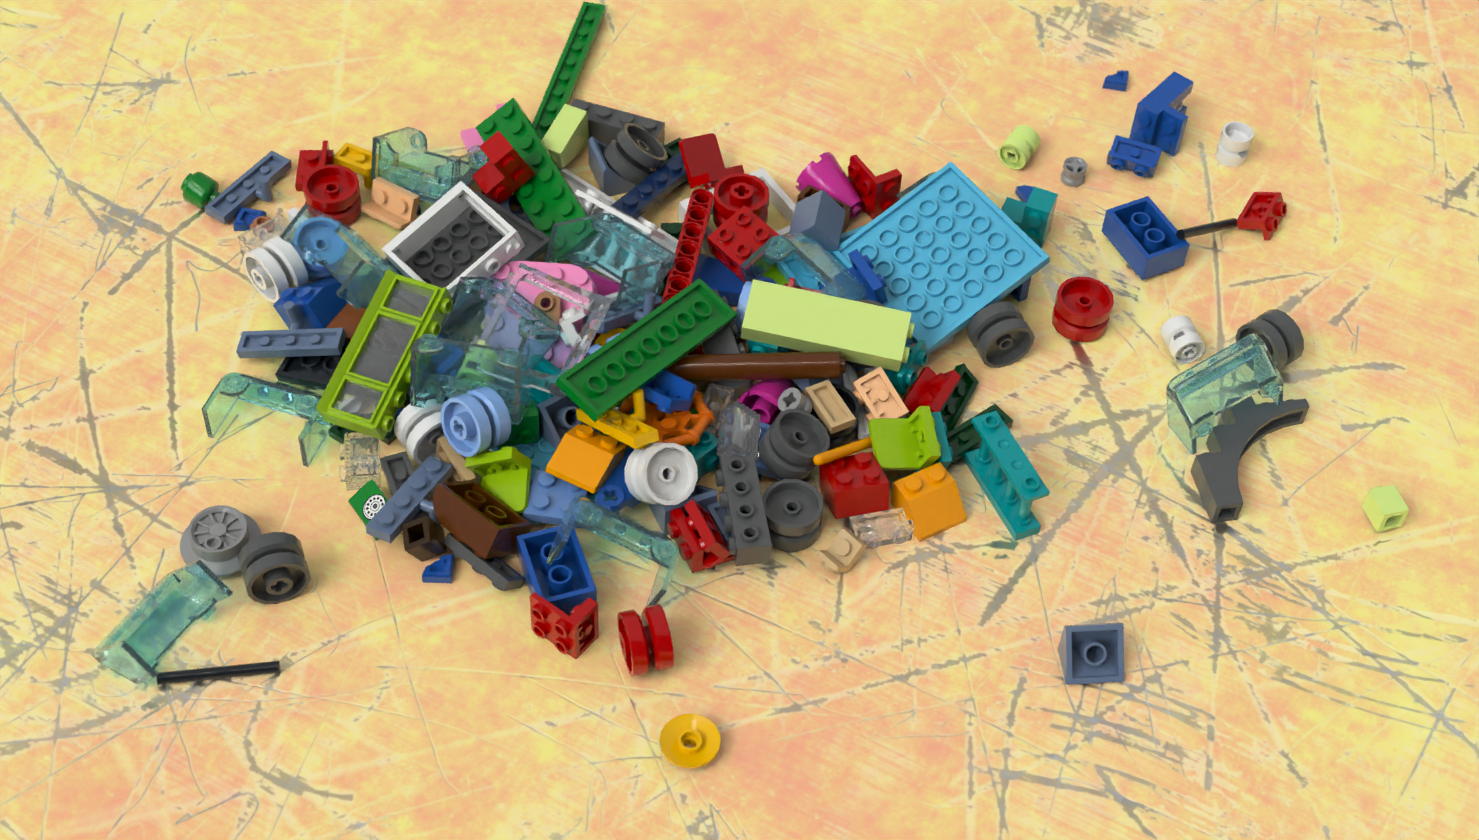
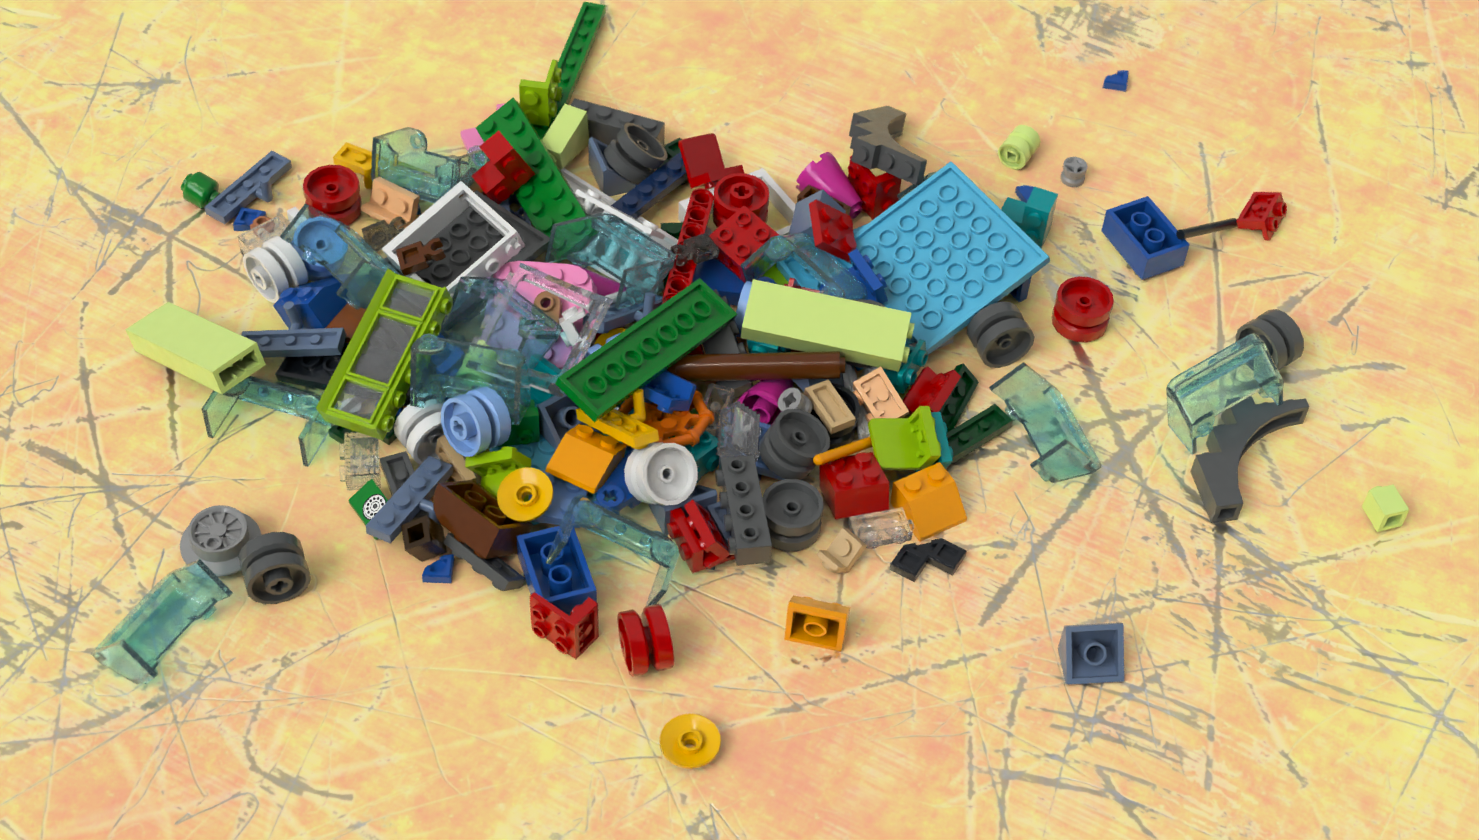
black bar [156,661,280,685] -> none
red bracket [295,140,334,191] -> none
teal fence [963,411,1050,541] -> none
blue bracket [1106,135,1162,178] -> none
blue brick [1129,71,1194,157] -> none
white wheel [1160,315,1206,365] -> none
white wheel [1215,121,1254,167] -> none
none -> yellowish green brick [125,302,266,394]
none -> clear smoke plate [362,216,406,254]
none -> reddish brown plate [396,238,446,276]
none -> yellow dish [497,467,553,522]
none -> lime bracket [519,59,562,126]
none -> clear smoke plate [669,233,719,266]
none -> light orange slope [784,595,850,652]
none -> red plate [809,199,857,263]
none -> dark grey arch [849,105,927,185]
none -> black tile [889,538,967,582]
none -> clear light blue windscreen [989,362,1102,483]

